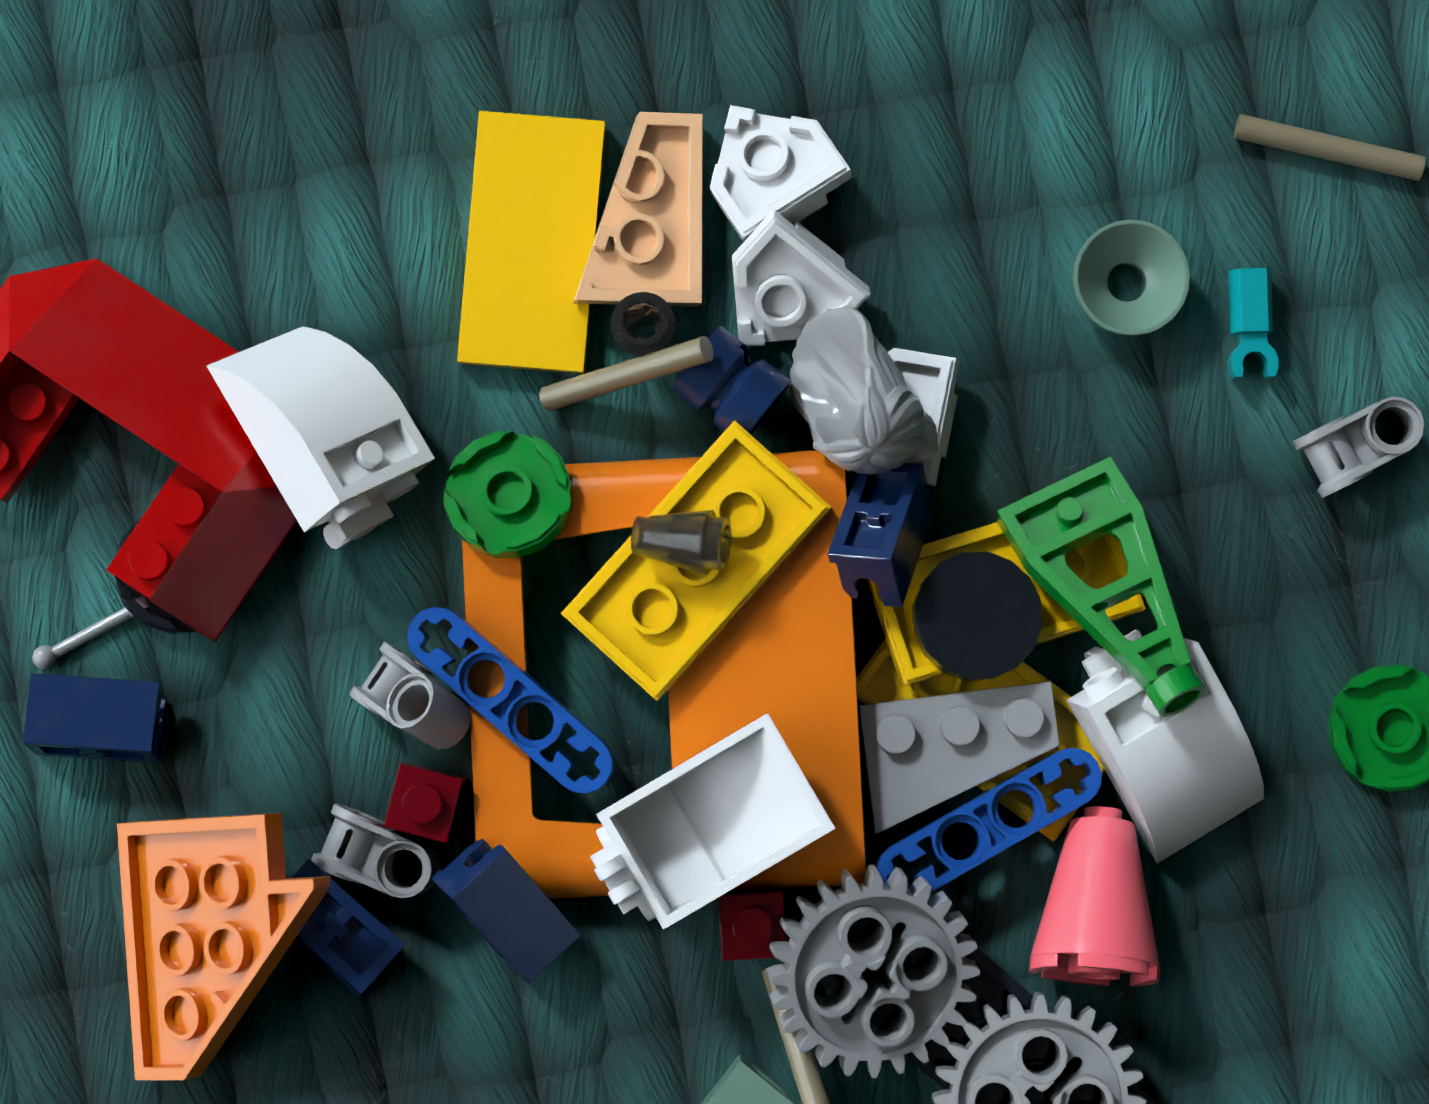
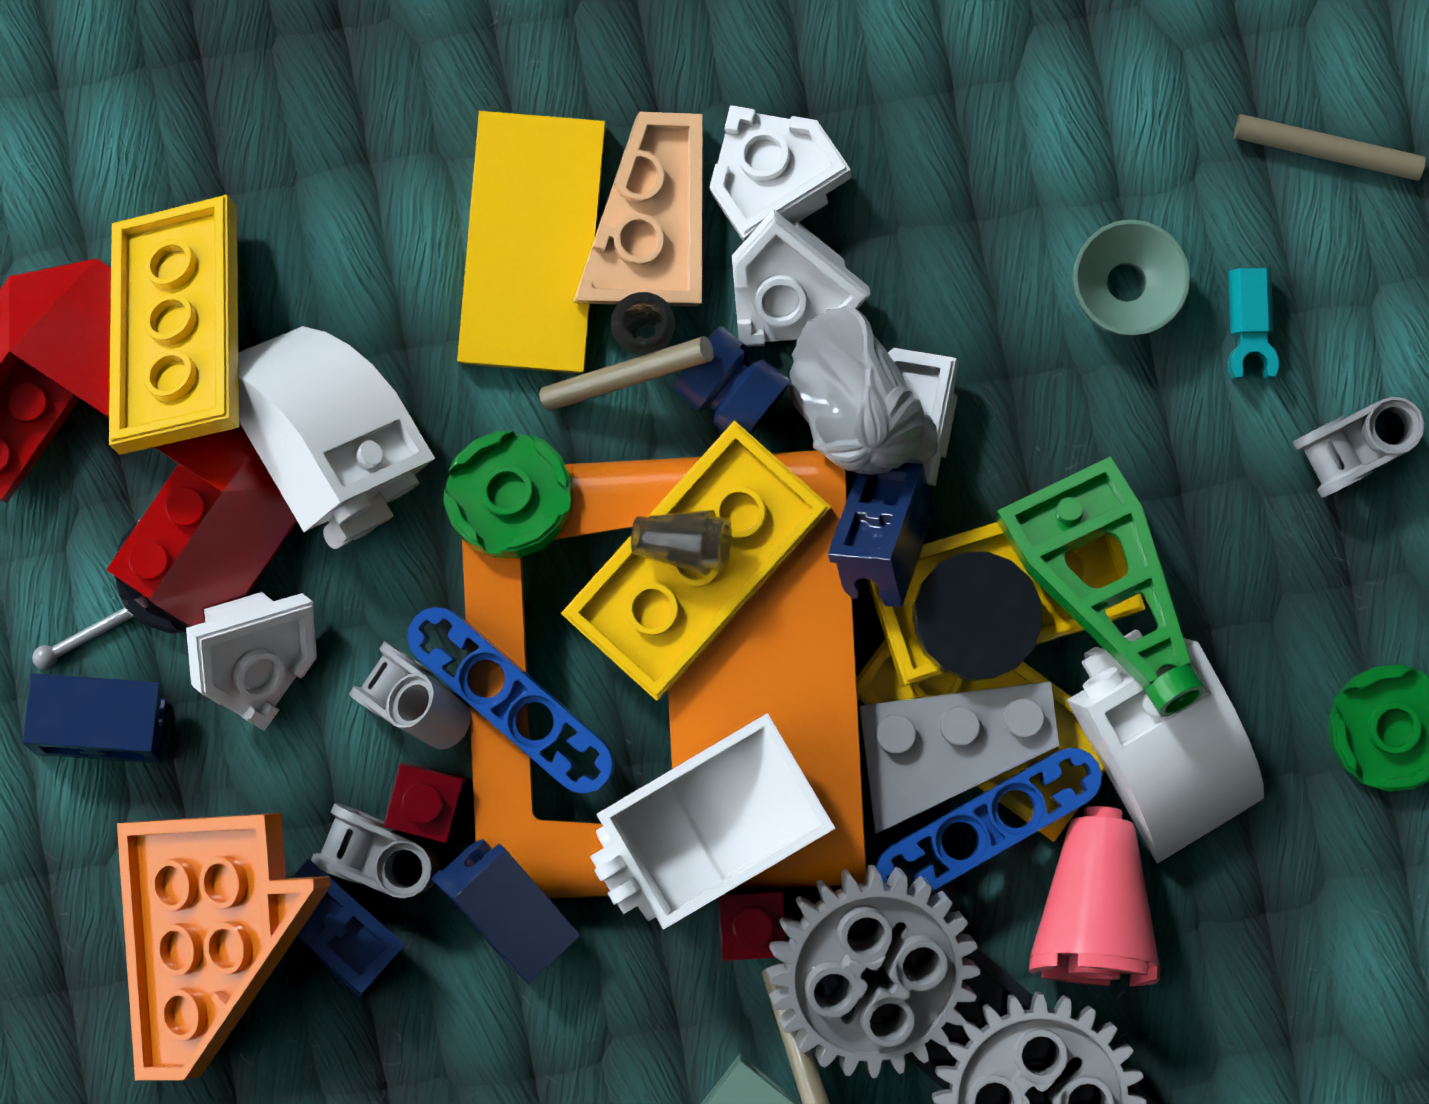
none -> yellow tile [109,195,239,455]
none -> white plate [186,592,317,731]

